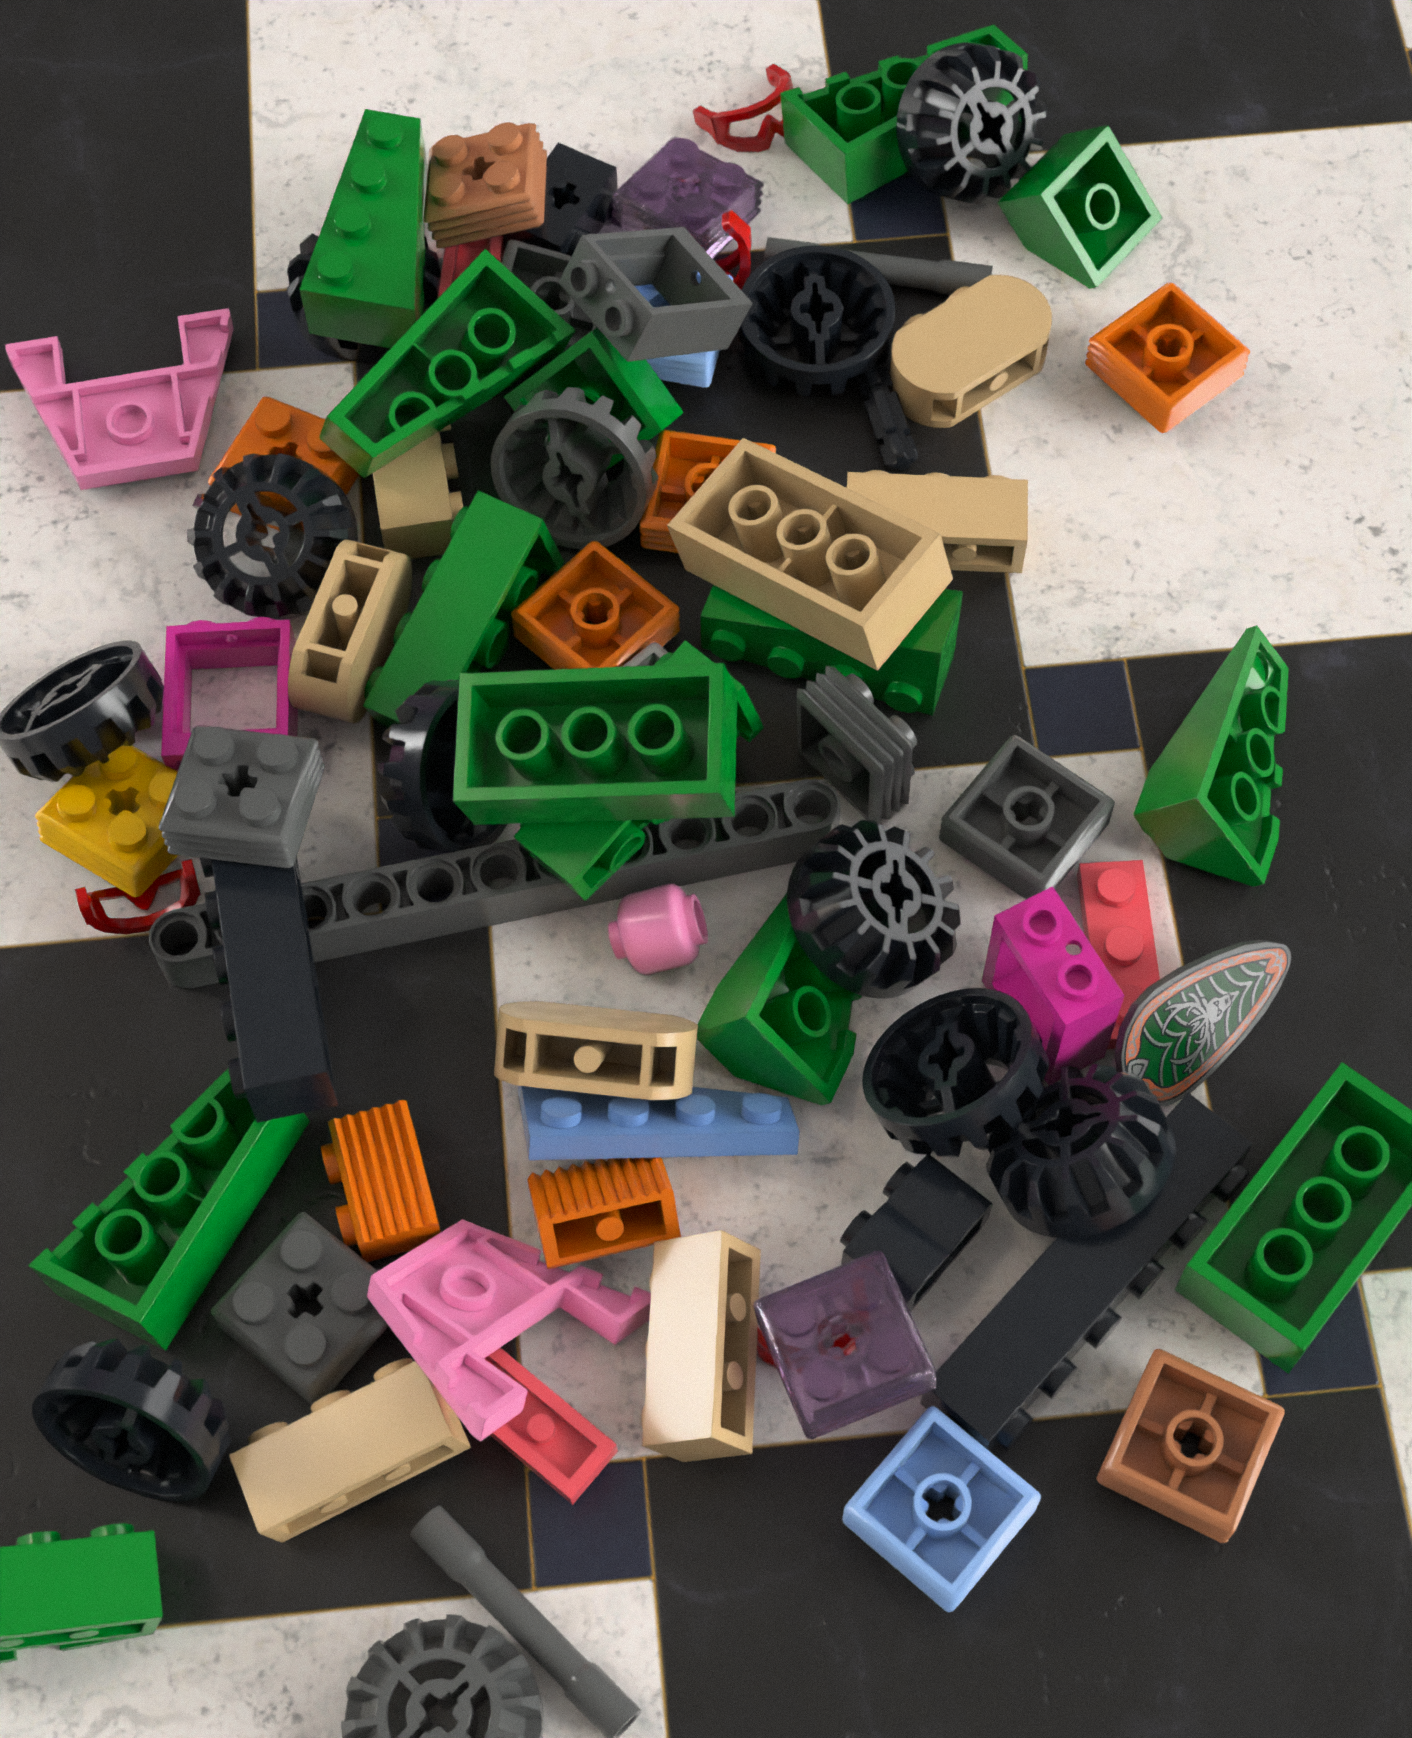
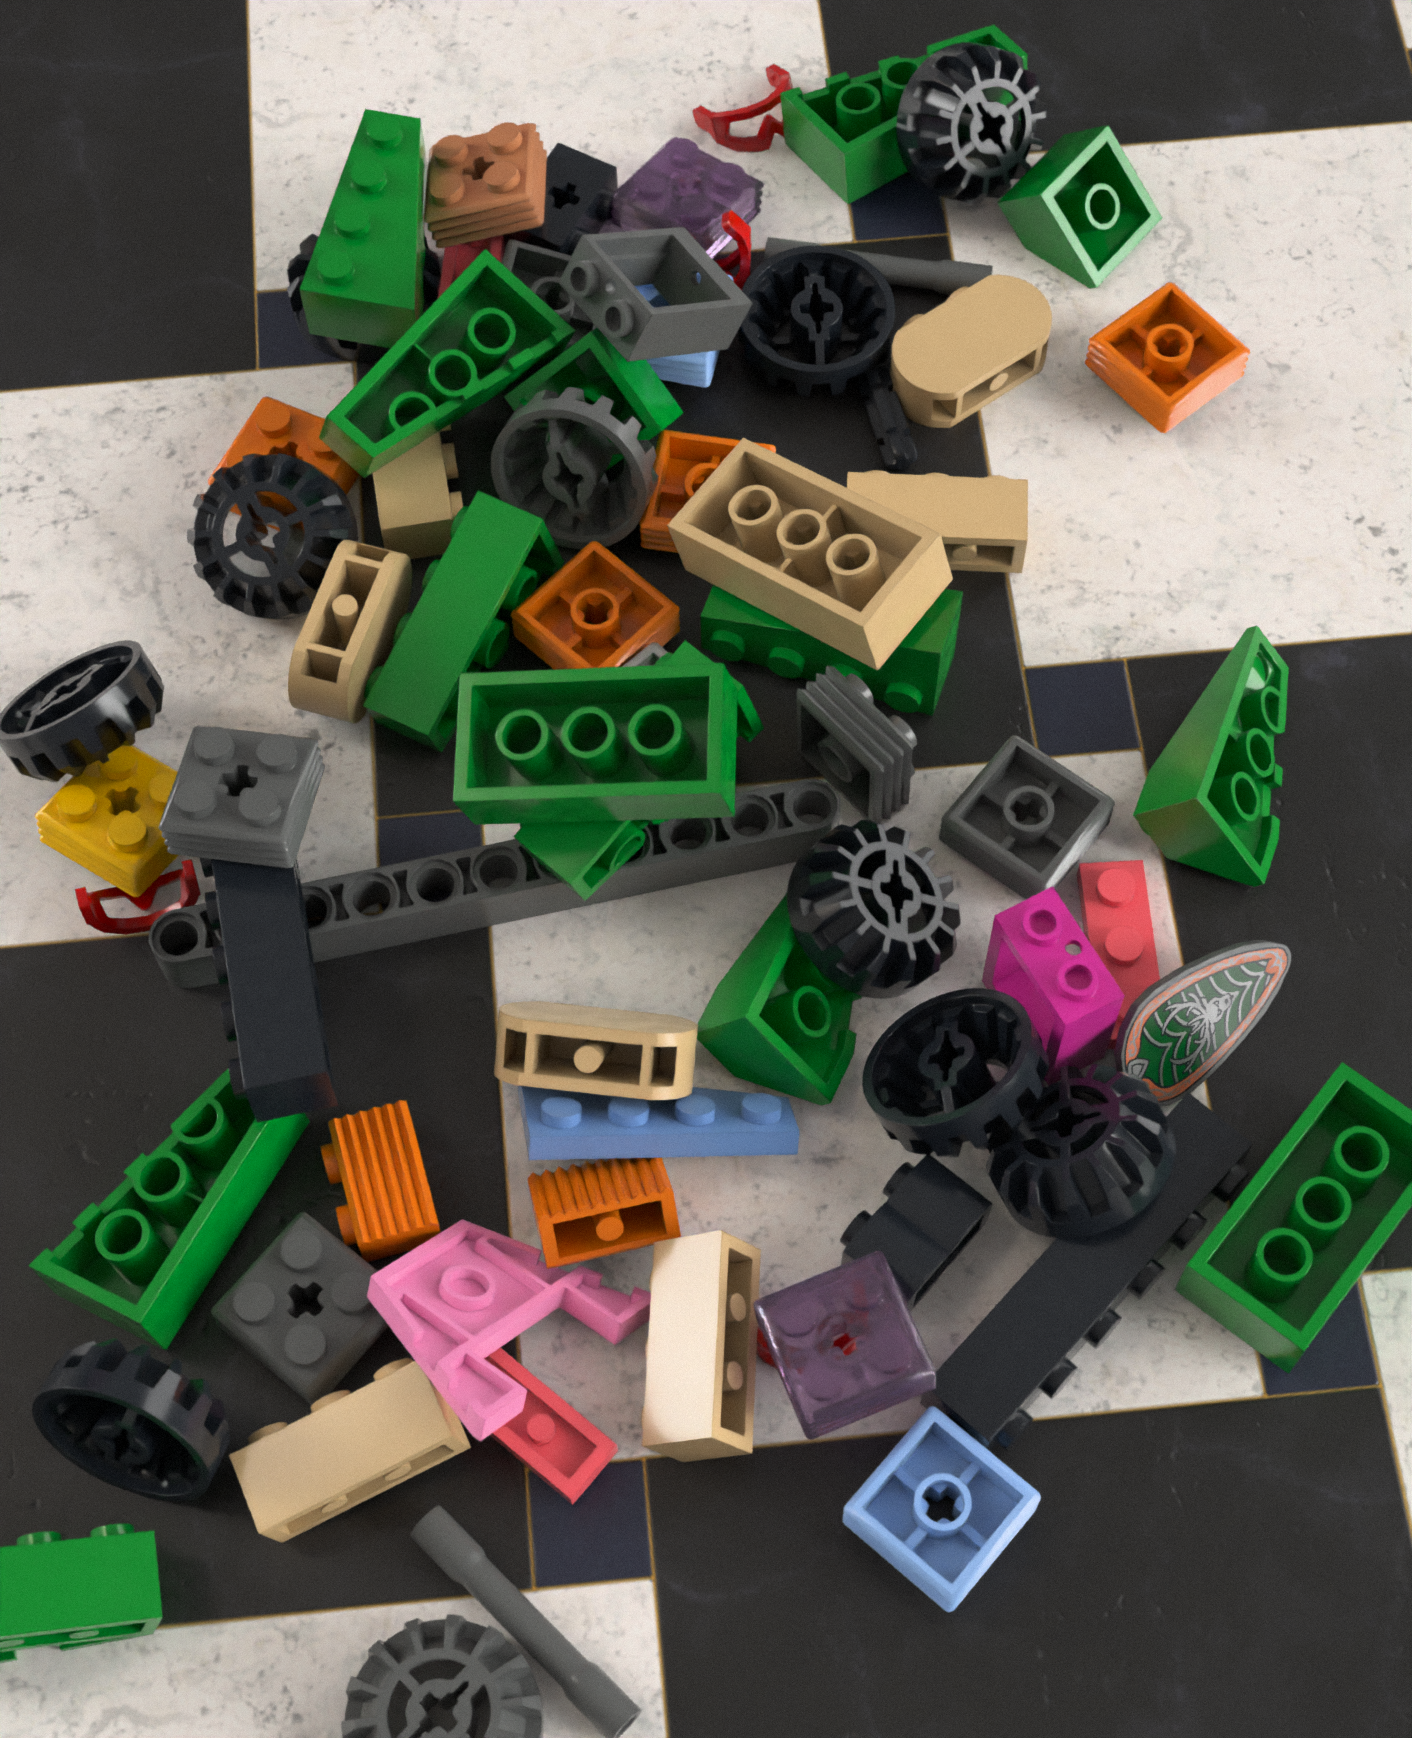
bright pink wing [5,308,234,490] -> none
dark pink window [161,617,298,771] -> none
black gear [377,680,508,853] -> none
bright pink head [608,884,708,975] -> none
nougat brick [1097,1349,1285,1543] -> none

